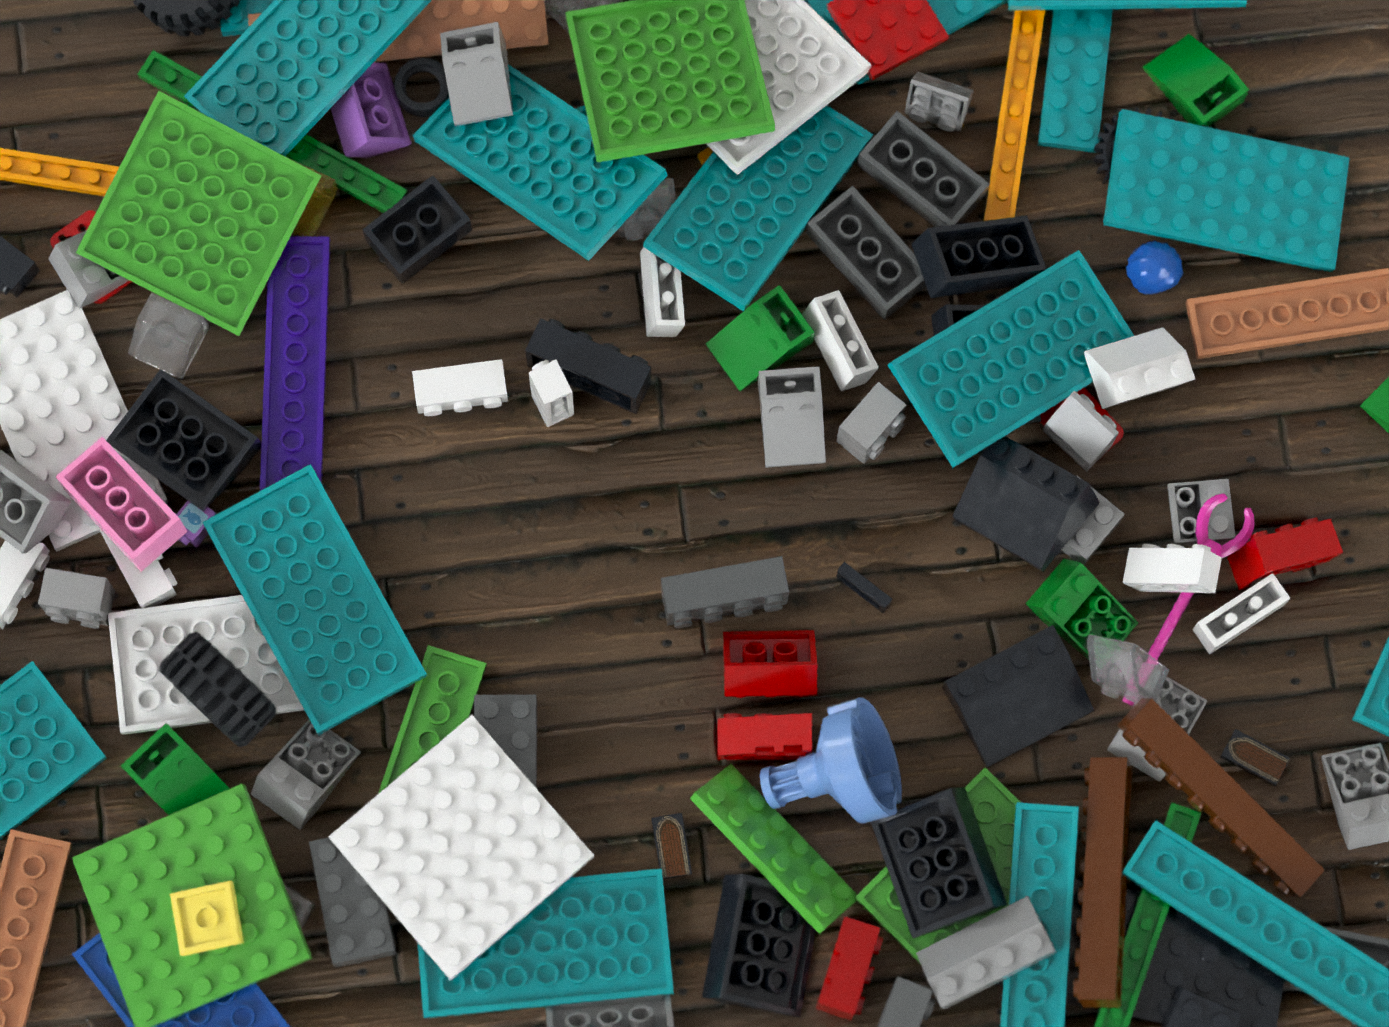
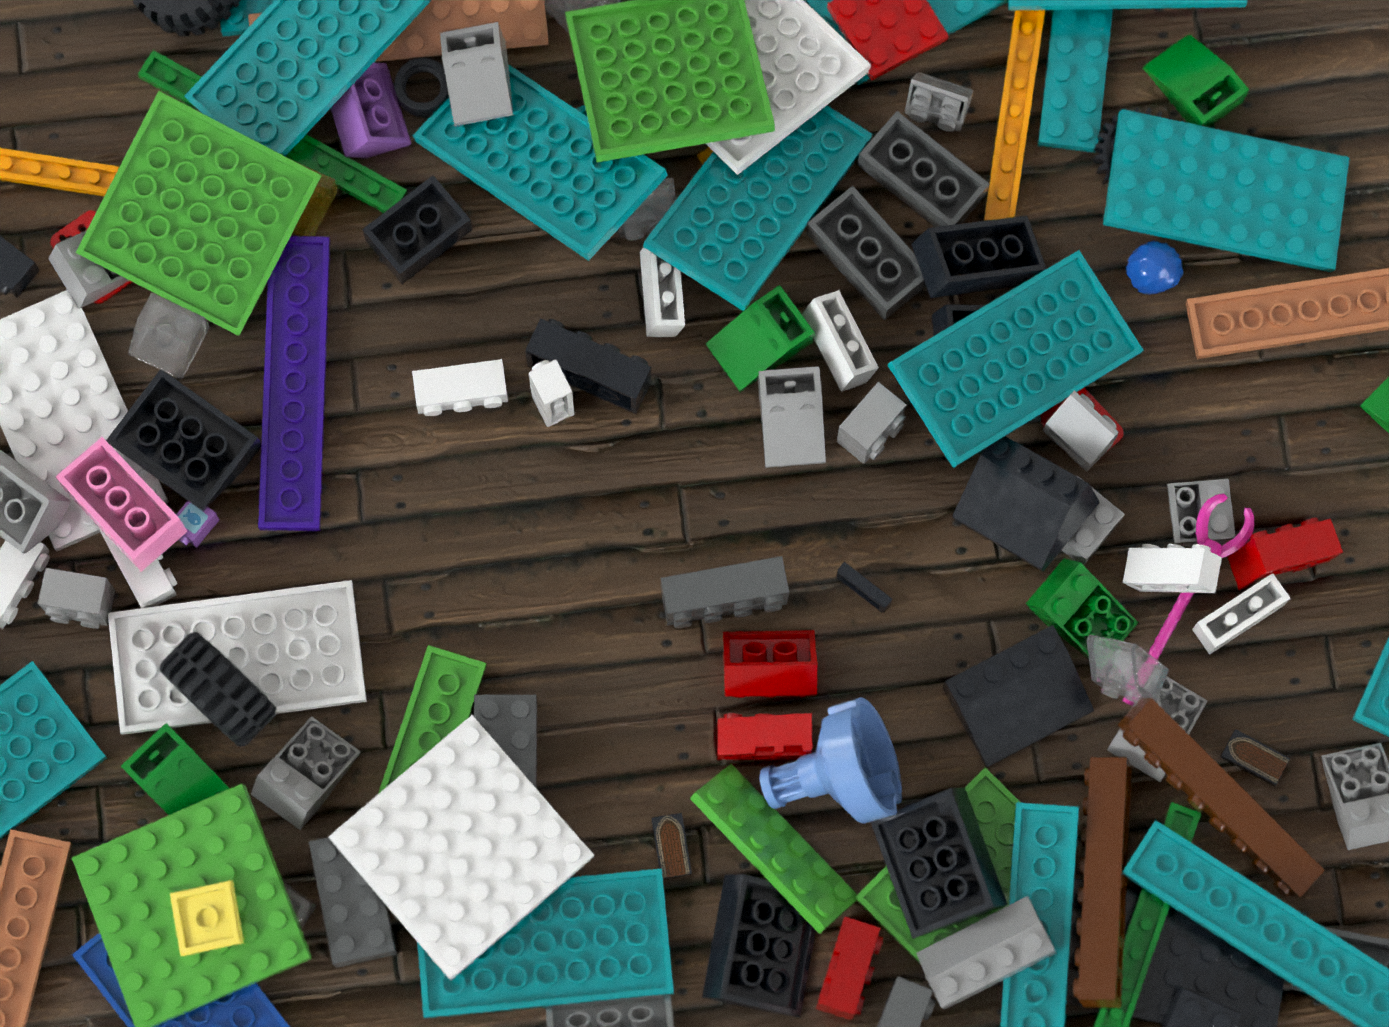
teal plate [202,464,427,736] -> none
white slope [1084,327,1195,409] -> none

